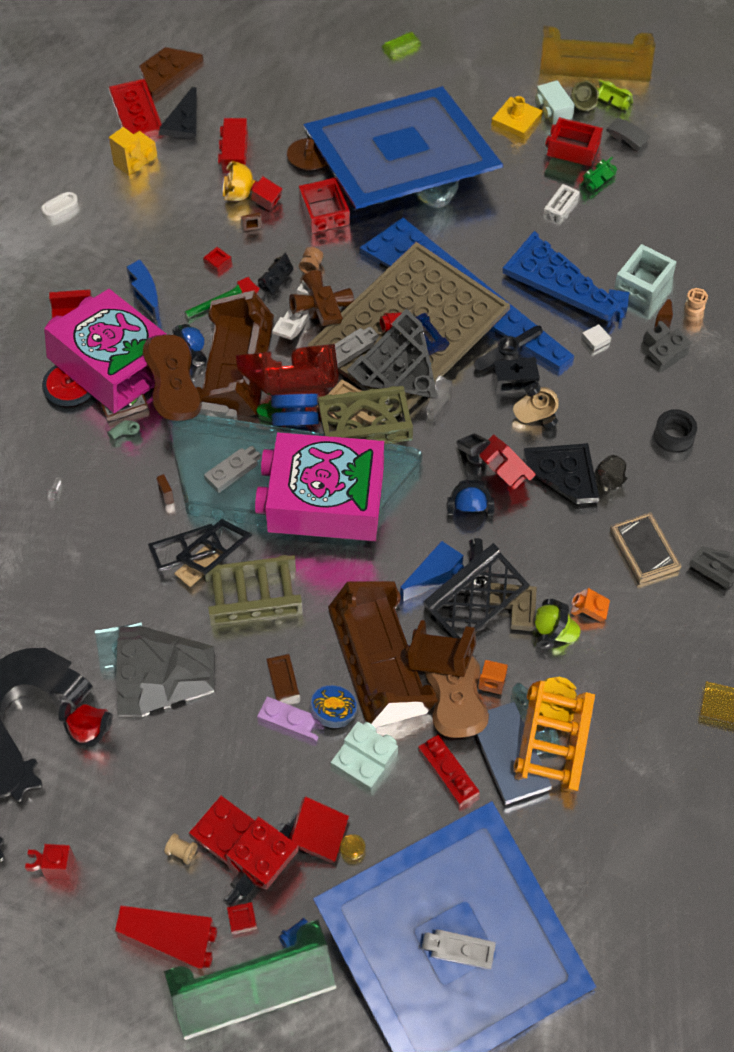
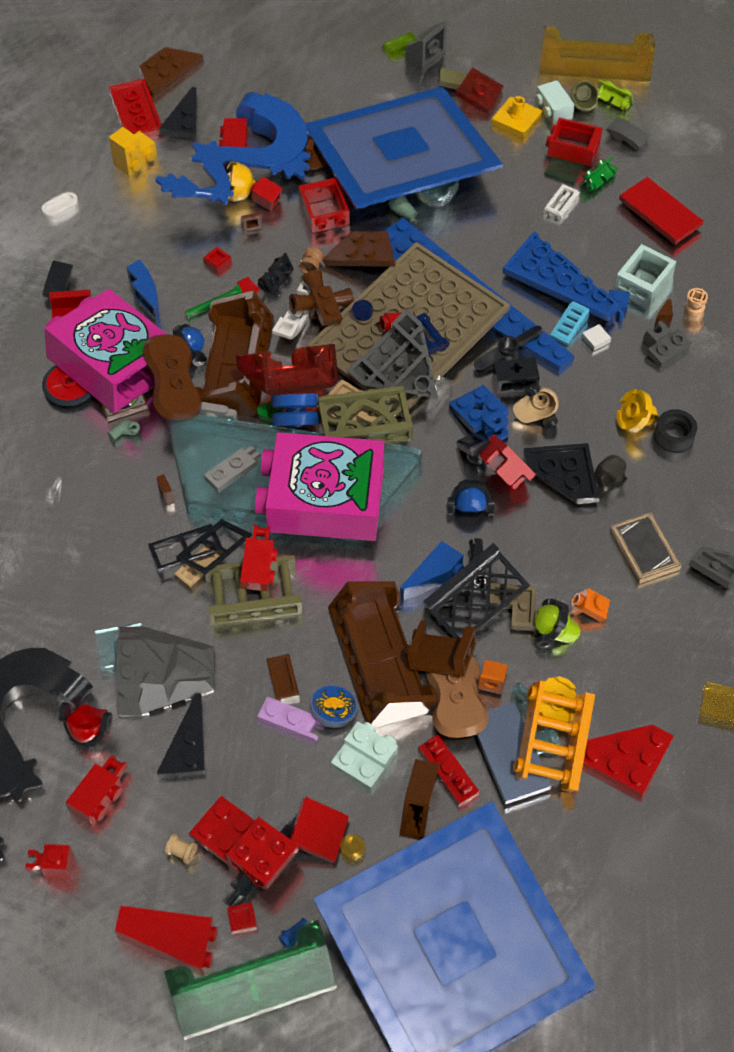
light grey hinge [323,327,379,370] -> none
light grey hinge [422,930,496,970] -> none
none -> black slope [42,260,73,298]
none -> red brick [65,755,128,826]
none -> blue animal [155,92,311,205]
none -> black wing [157,693,205,778]
none -> red brick [240,524,278,591]
none -> reddish brown wing [323,231,396,267]
none -> clear blue tile [352,300,373,321]
none -> sand green cone [388,196,418,221]
none -> reddish brown slope [399,759,439,839]
none -> dark grey slope [405,21,447,70]
none -> olive tile [438,68,476,93]
none -> blue plate [449,385,509,440]
none -> clear red tile [455,67,504,114]
none -> medium azure slope [550,301,589,346]
none -> red plate [583,724,674,798]
none -> yellow tile [616,389,659,432]
none -> red tile [619,177,704,244]

